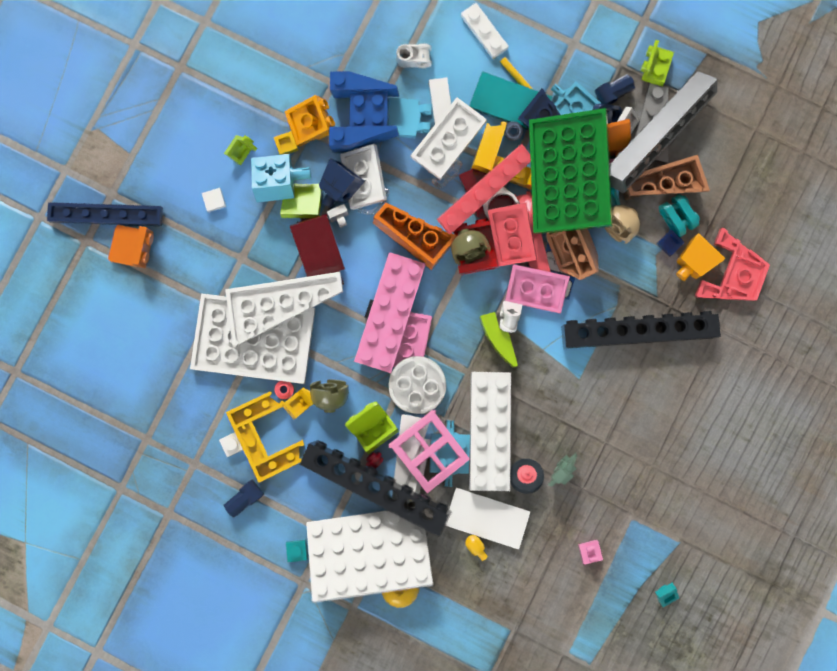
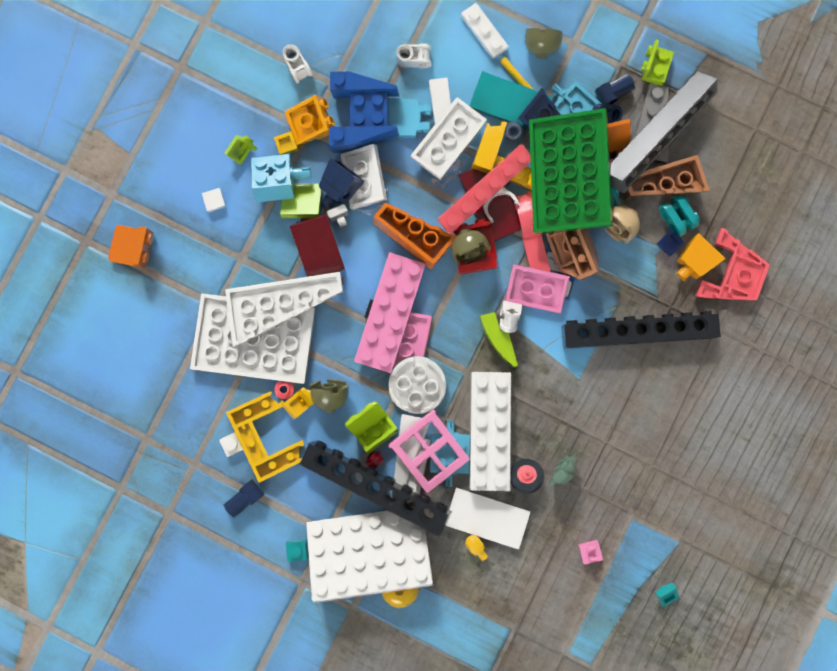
dark blue plate [47,202,163,226] -> none
coral plate [488,202,537,267] -> none
white plate [617,107,640,133] -> none
none -> white piece [283,44,313,84]
none -> olive cylinder [525,28,563,59]

